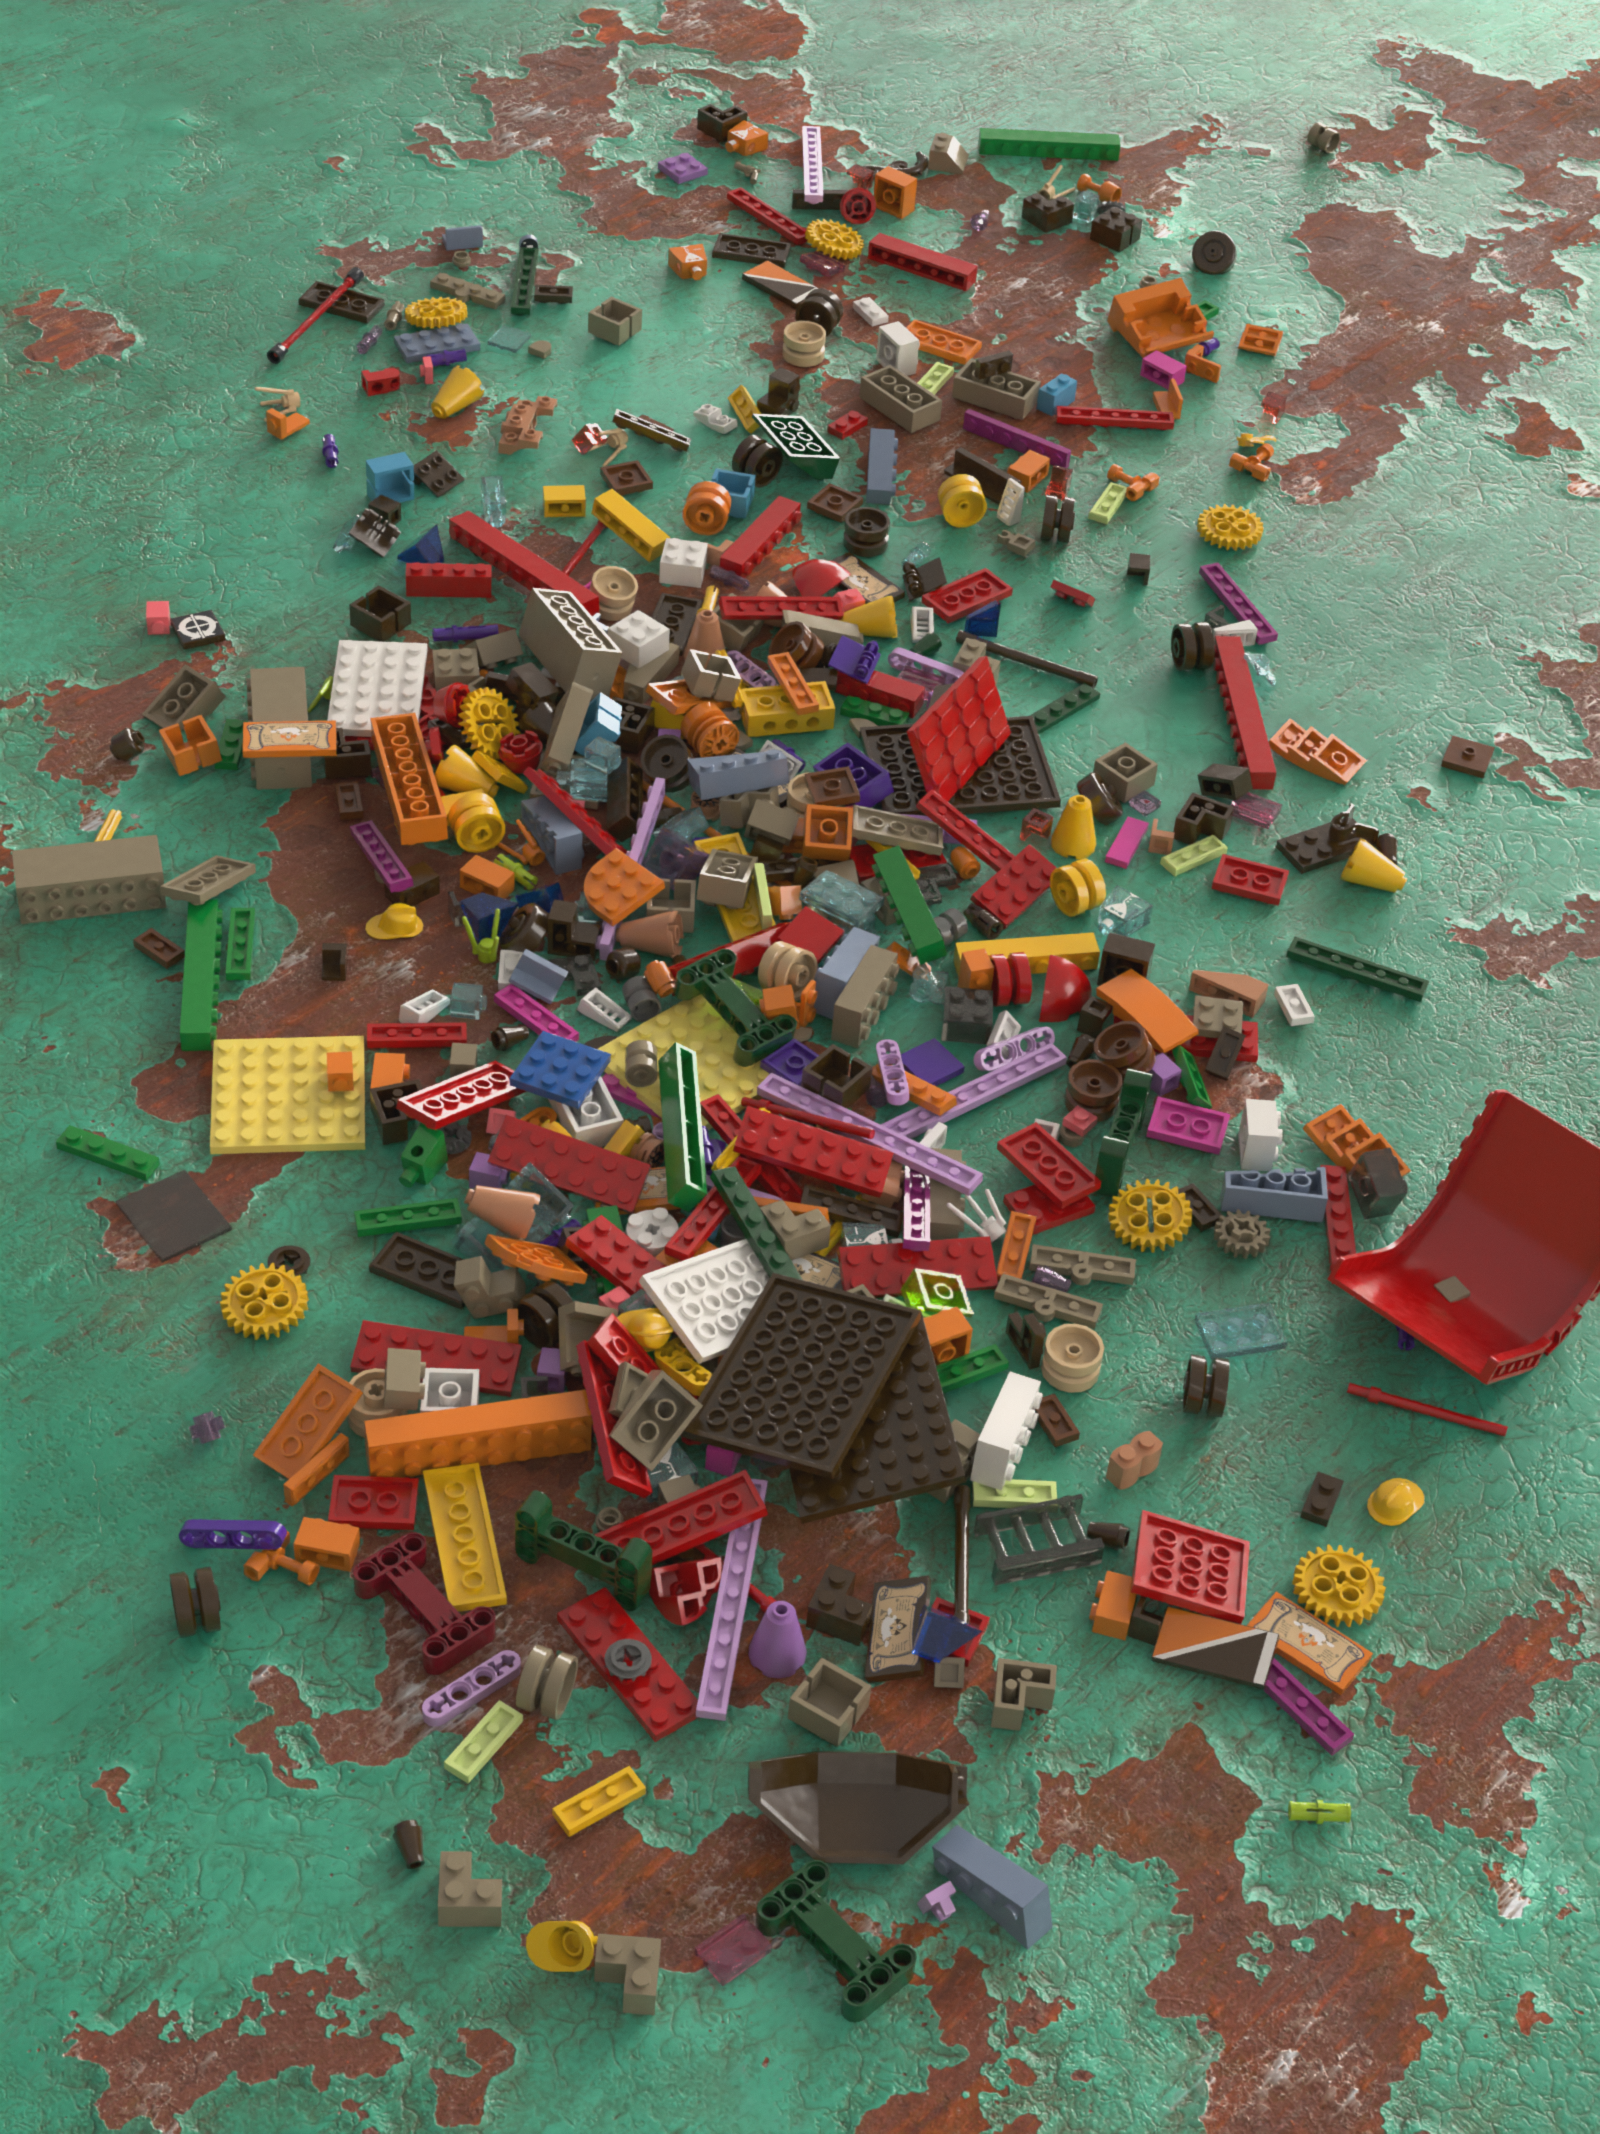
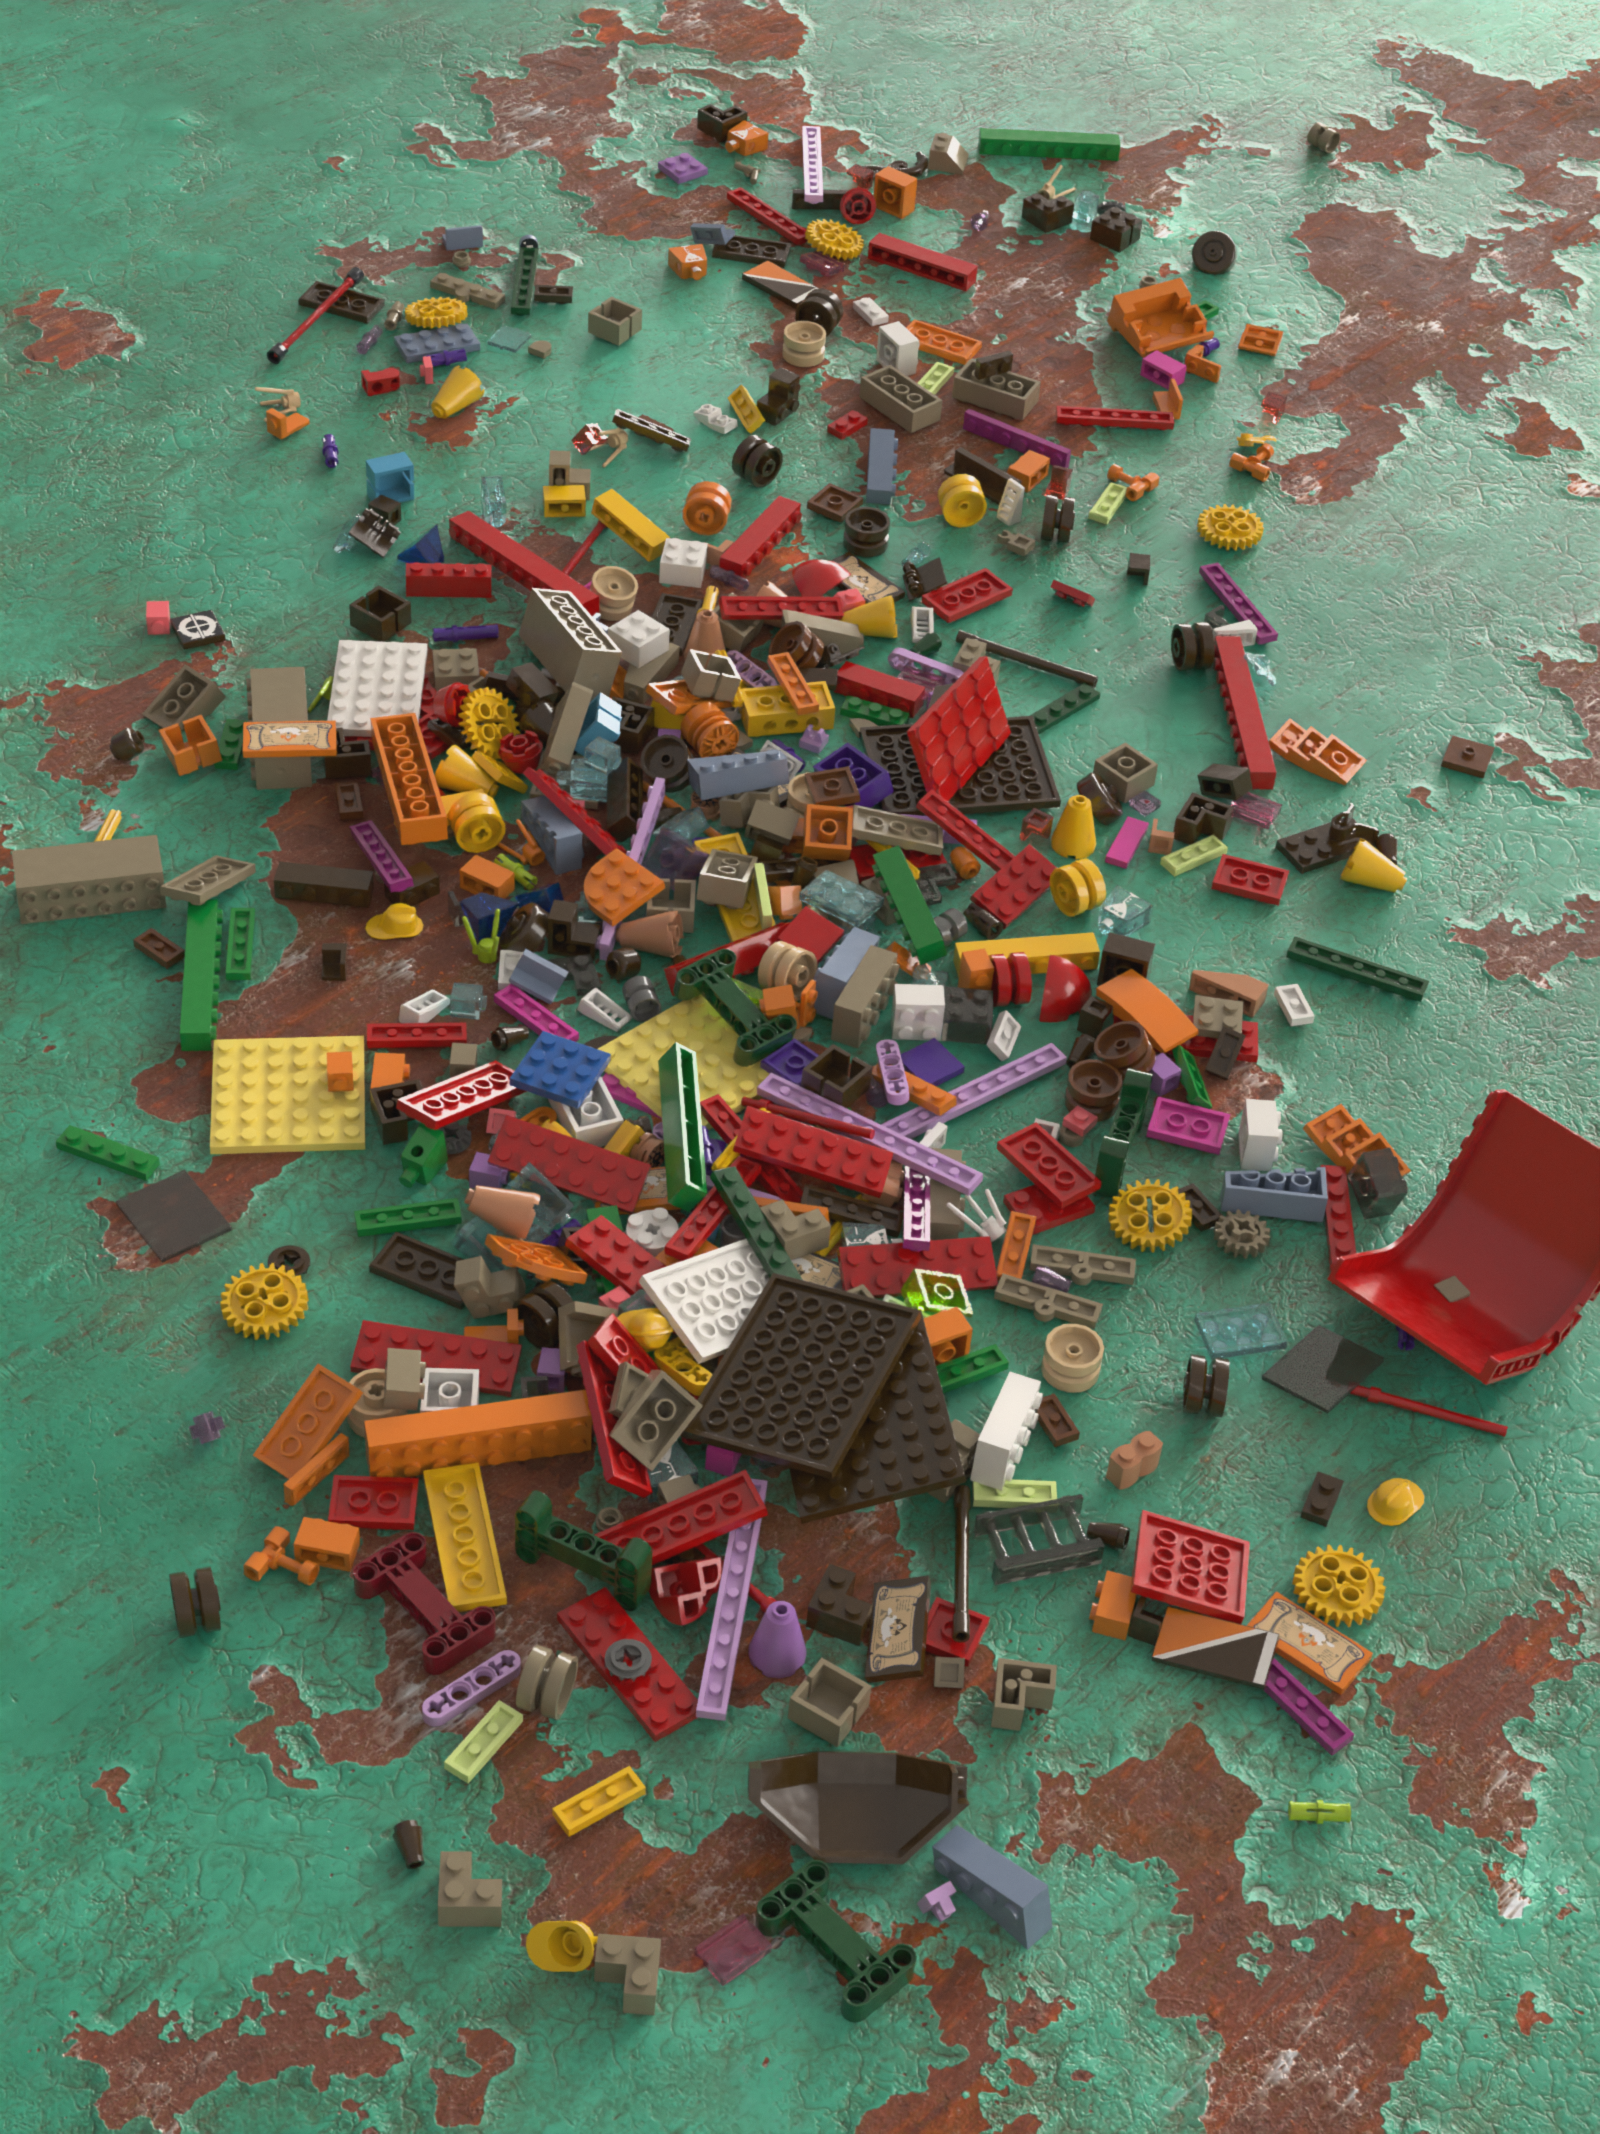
dark purple beam [178,1519,287,1550] -> none
dark brown hinge [412,450,465,498] -> none
red wing [426,726,444,770] -> none
dark tan slope [463,629,523,670] -> none
nougat bracket [499,396,557,455] -> none
reddish brown plate [600,460,653,496] -> none
dark tan wheel [625,1040,657,1087] -> none
orange brick [644,960,675,998] -> none
dark azure piece [710,469,755,518] -> none
dark green slope [752,414,840,480] -> none
dark purple hinge [828,635,881,684] -> none
clear blue slope [912,1605,983,1663] -> none
clear blue slope [964,600,1001,637] -> none
lavender beam [974,1026,1055,1071] -> none
dark brown plate [1005,1312,1046,1370] -> none
dark azure brick [1036,373,1077,416] -> none
orange piece [1077,173,1122,203] -> none
none -> dark brown brick [274,861,374,908]
none -> dark tan brick [549,450,591,500]
none -> sand blue panel [690,223,735,245]
none -> lavender tile [799,724,829,754]
none -> white brick [891,984,945,1041]
none -> clear smoke piece [1262,1325,1384,1414]

